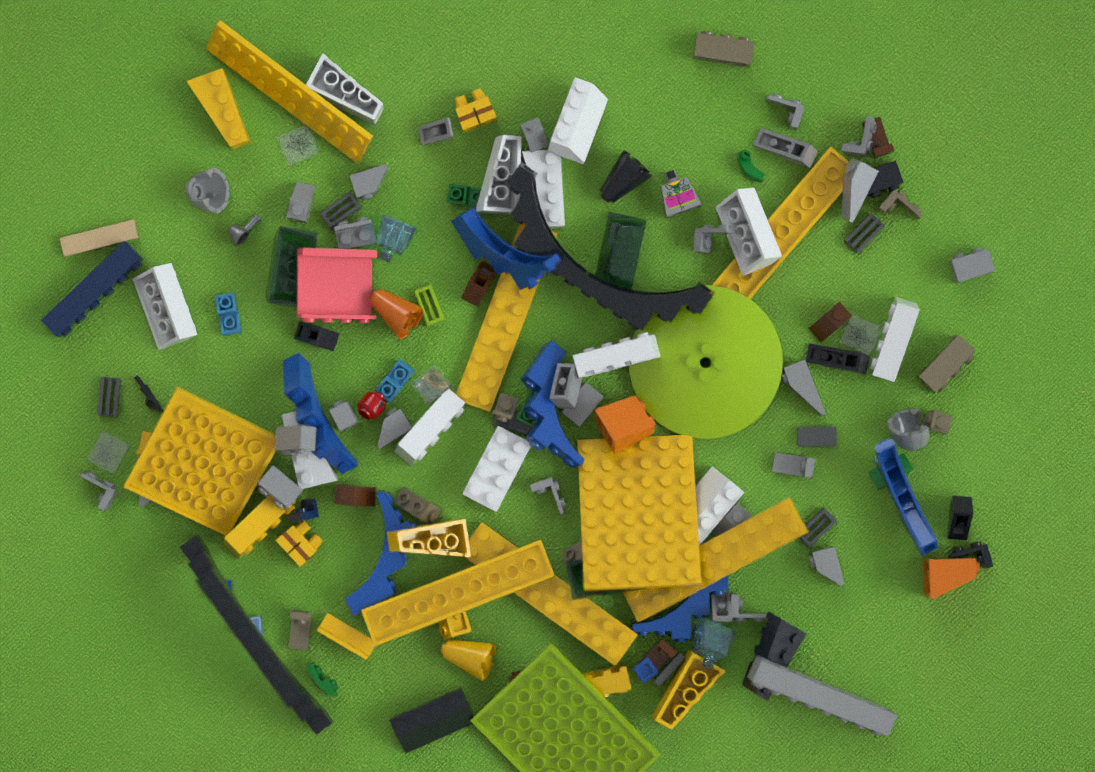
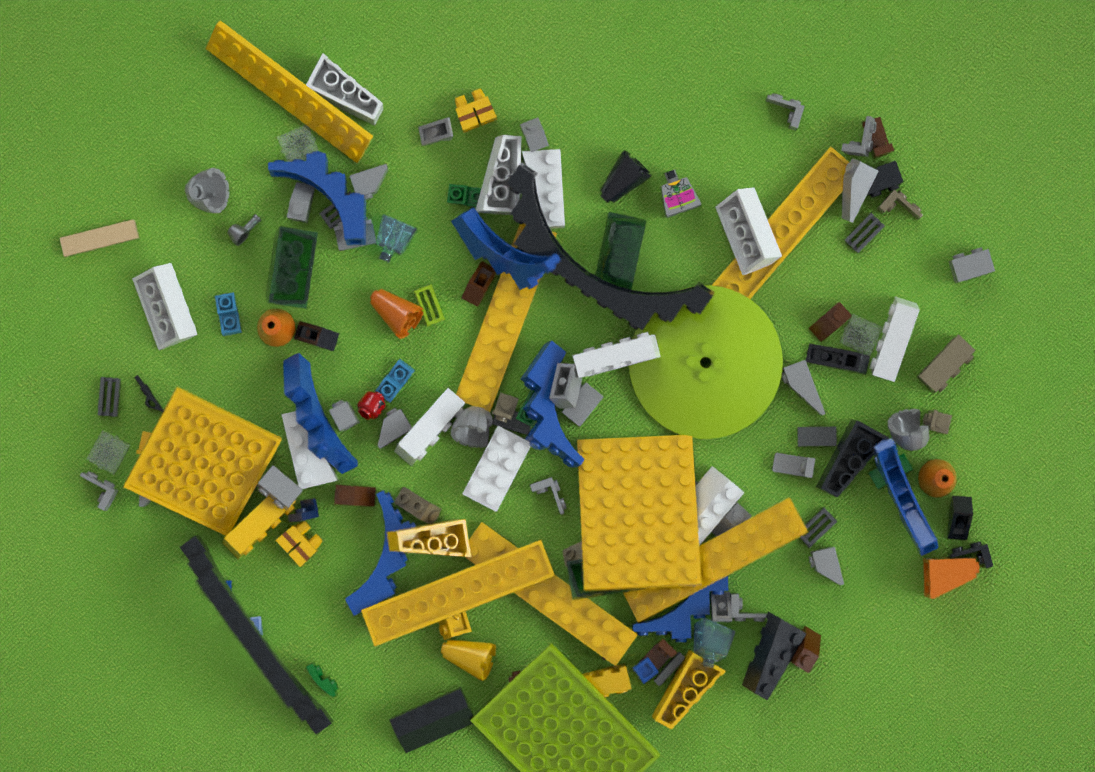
dark blue brick [41,241,143,338] -> none
yellow wedge [187,68,251,149] -> none
light grey brick [275,425,316,456] -> none
dark tan bracket [289,610,312,650] -> none
coral panel [297,248,377,323] -> none
yellow panel [316,613,375,660] -> none
clear piece [410,365,452,405] -> none
white slope [548,77,608,164] -> none
orange slope [595,395,656,454] -> none
dark tan brick [693,31,754,67] -> none
light grey bracket [694,225,737,254] -> none
green arm [737,150,765,183] -> none
light grey brick [747,656,898,736] -> none
light grey slope [754,128,818,168] -> none
none -> orange cone [257,309,296,347]
none -> blue arch [268,151,366,246]
none -> light grey hair [451,406,493,448]
none -> reddish brown slope [790,626,821,673]
none -> black wedge [816,419,890,497]
none -> orange cone [918,459,957,498]

